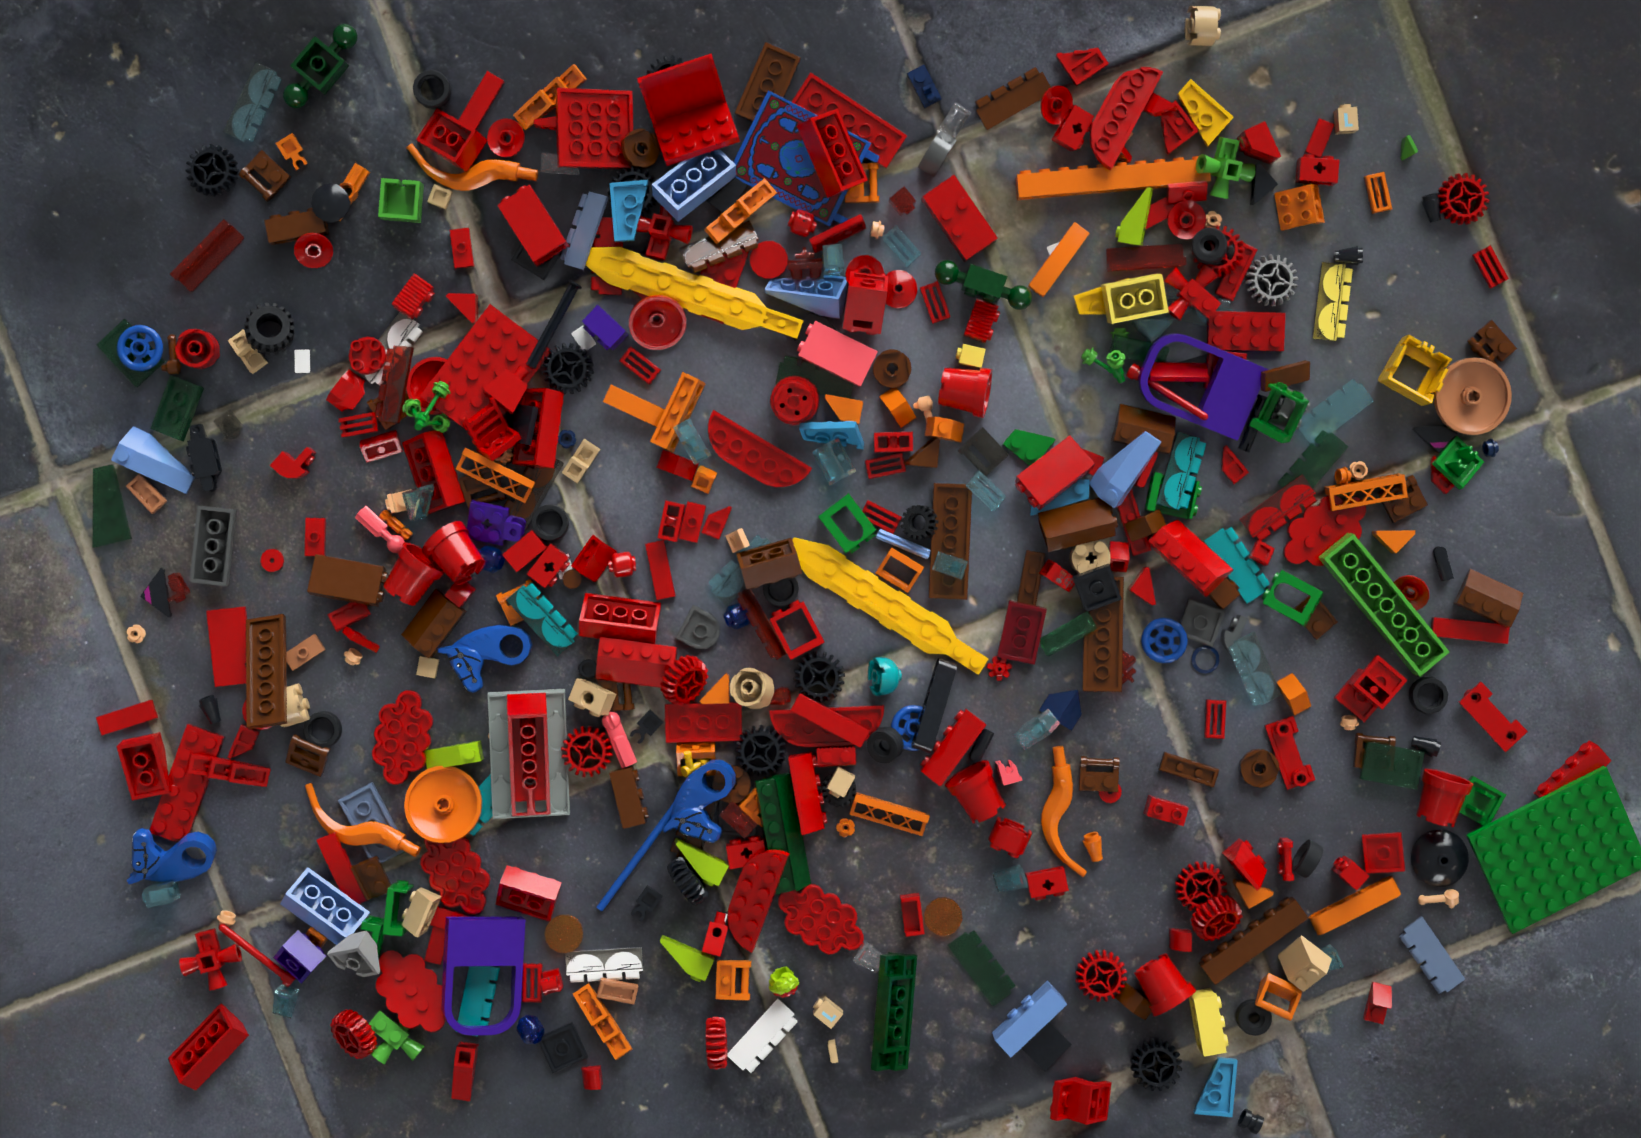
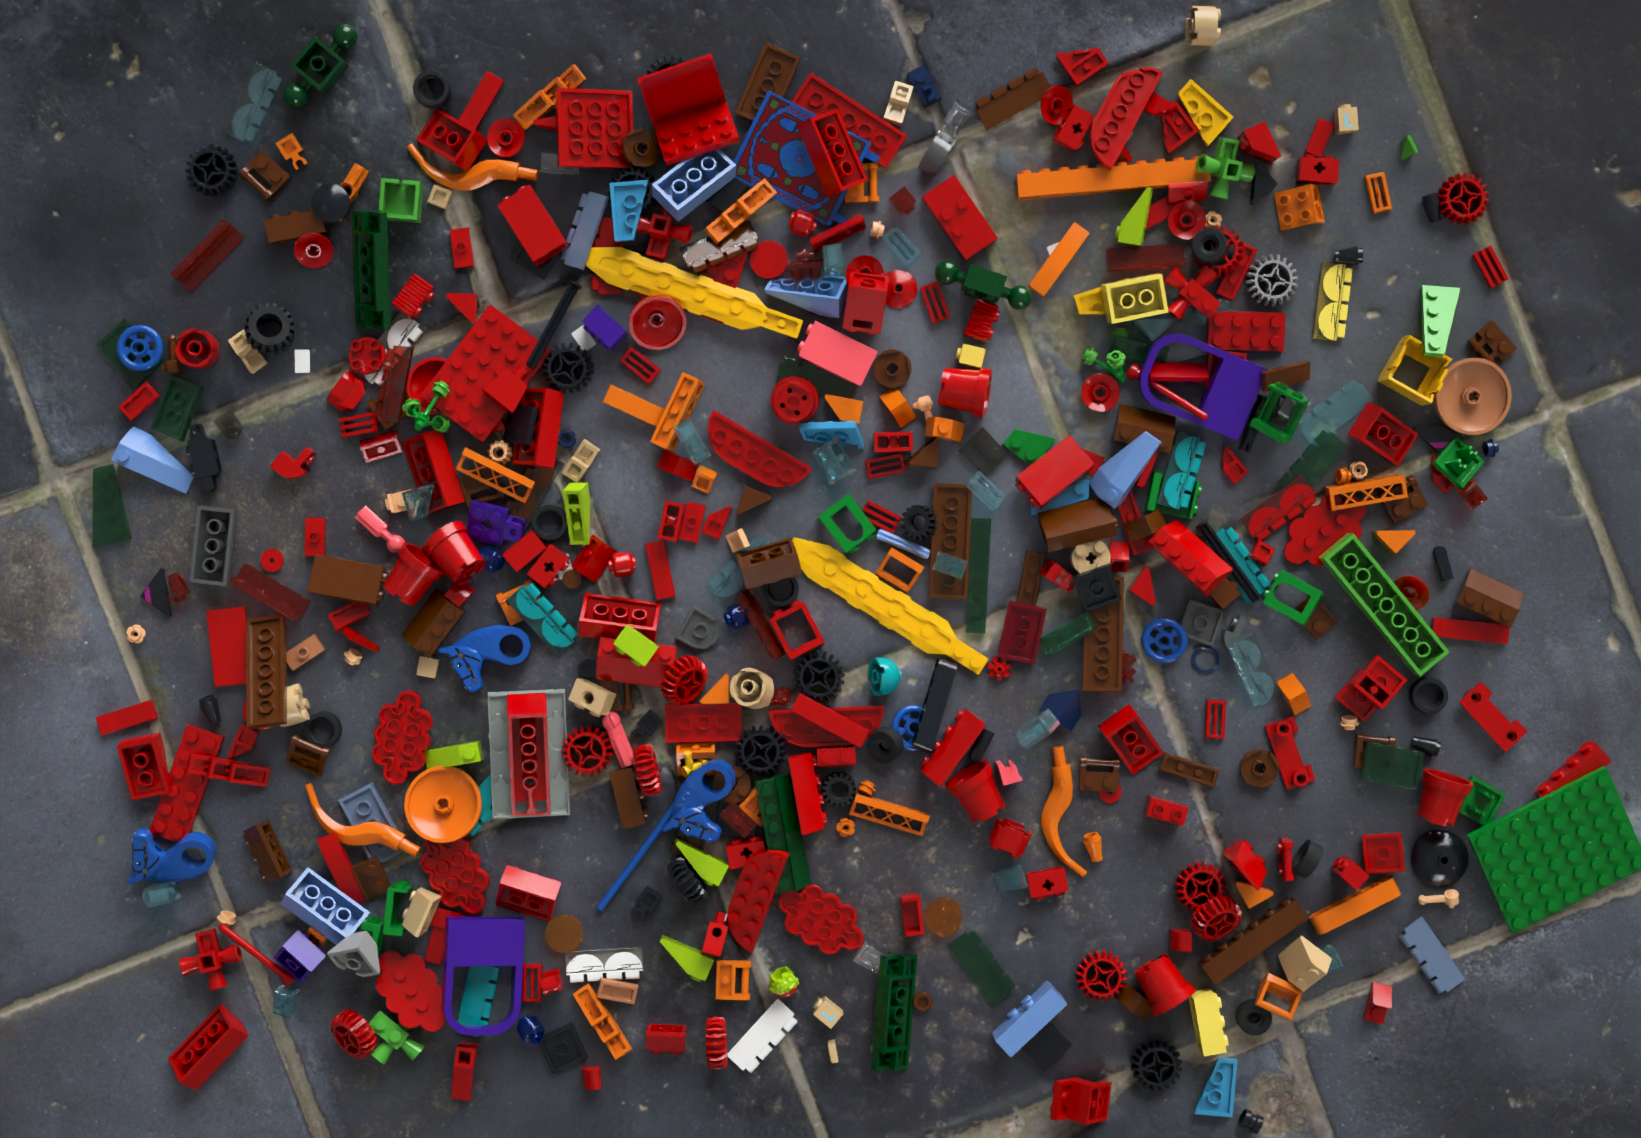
nougat plate [126,473,167,514] -> none
orange axle [379,510,413,540] -> none
red plate [462,396,522,461] -> none
tan brick [827,766,855,798] -> none
none -> red plate [118,381,161,422]
none -> clear red panel [229,563,311,622]
none -> reddish brown slope [243,819,293,883]
none -> dark green slope [351,210,391,330]
none -> lime slope [563,482,590,545]
none -> lime brick [613,624,659,667]
none -> red gear [633,744,662,796]
none -> red slope [646,1023,687,1055]
none -> reddish brown slope [736,486,773,515]
none -> orange plate [858,780,876,797]
none -> tan slope [883,81,914,126]
none -> reddish brown tile [913,991,932,1011]
none -> clear green tile [966,518,991,634]
none -> red dish [1081,373,1120,412]
none -> red slope [1098,704,1164,775]
none -> black axle [1195,518,1261,602]
none -> red slope [1348,402,1419,466]
none -> wing [1420,285,1460,358]
none -> clear red brick [1456,478,1488,510]

